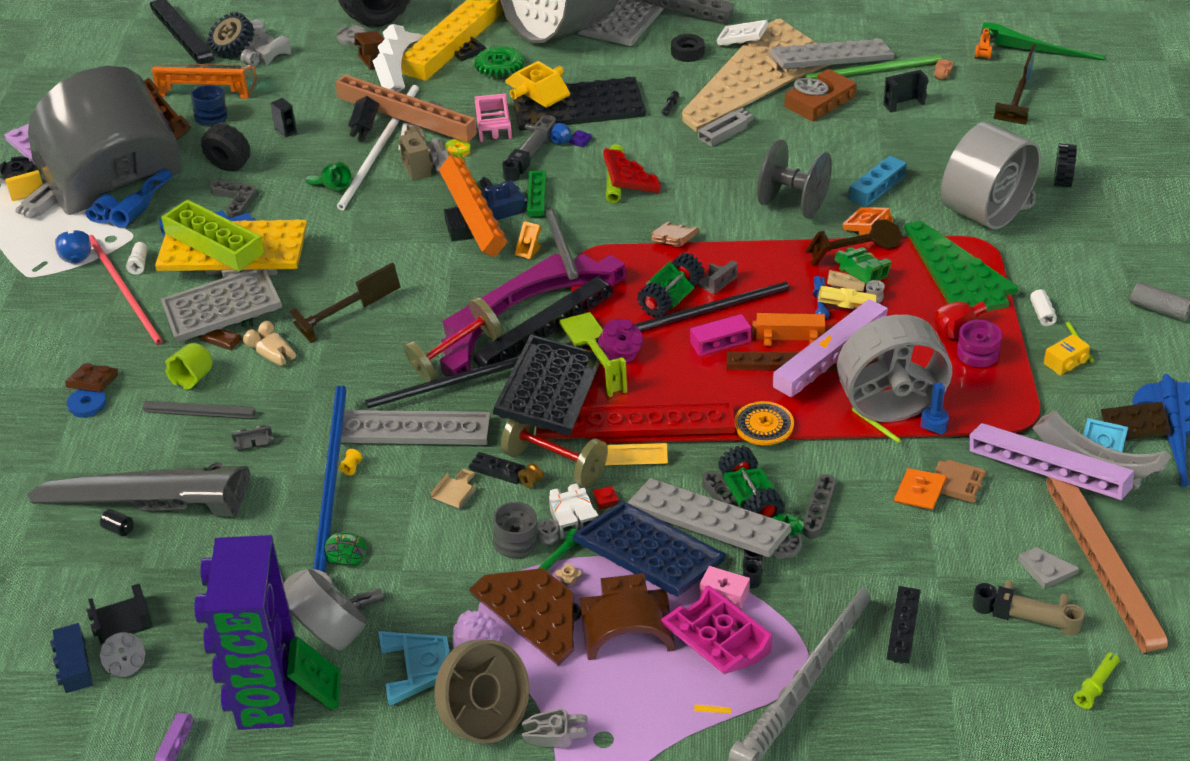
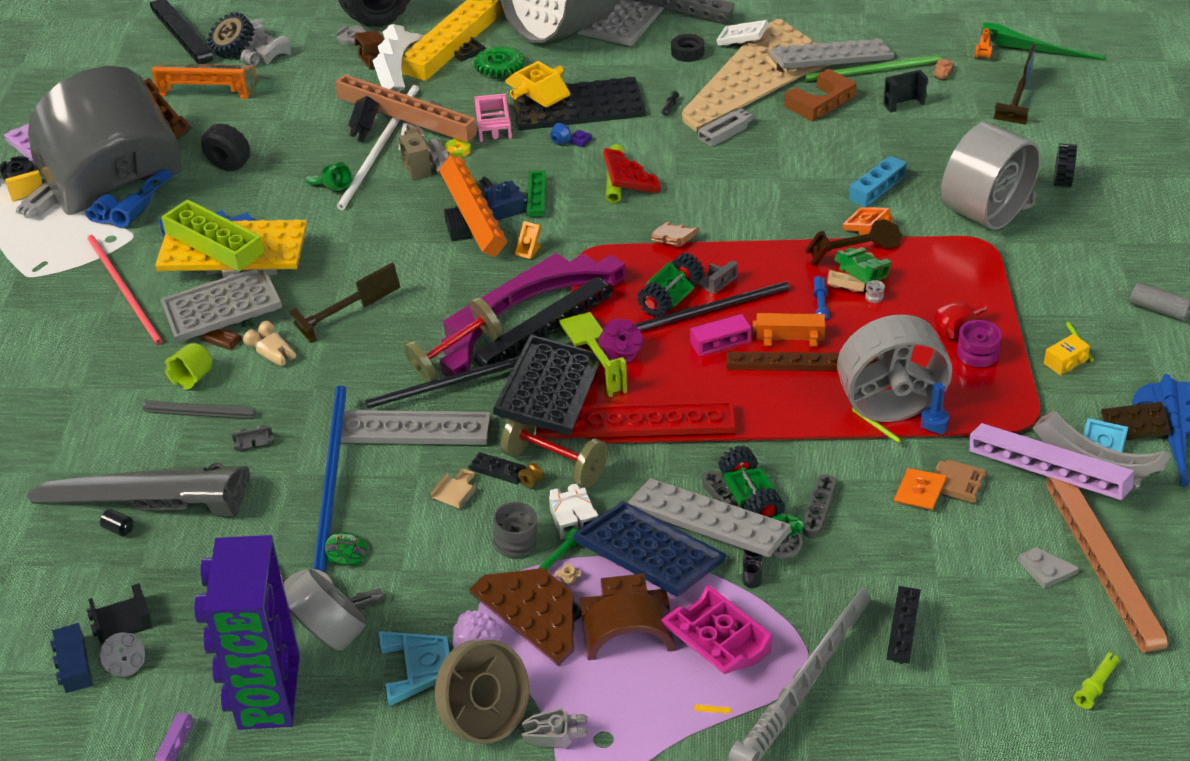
blue cylinder [55,230,91,263] -> none
reddish brown plate [65,363,118,392] -> none
blue tile [67,389,106,418] -> none
white axle [126,242,148,275] -> none
dark blue wheel [191,85,227,125] -> none
dark grey beam [210,180,257,218] -> none
black brick [270,98,297,137] -> none
green plate [287,636,341,710] -> none
yellow bush [338,449,363,475] -> none
piece [502,115,556,182] -> none
light grey wheel [538,519,559,546] -> none
dark grey axle [545,208,578,280] -> none
red plate [593,486,619,510] -> none
yellow plate [605,443,668,465] -> none
bright pink brick [700,566,750,610] -> none
piece [734,401,794,446] -> none
dark grey piece [757,139,832,219] -> none
lavender brick [773,299,888,397] -> none
light grey wheel [794,78,829,96] -> none
light yellow piece [818,286,876,309] -> none
green wing [904,221,1018,311] -> none
dark tan piece [972,580,1084,636] -> none
white axle [1030,289,1057,326] -> none

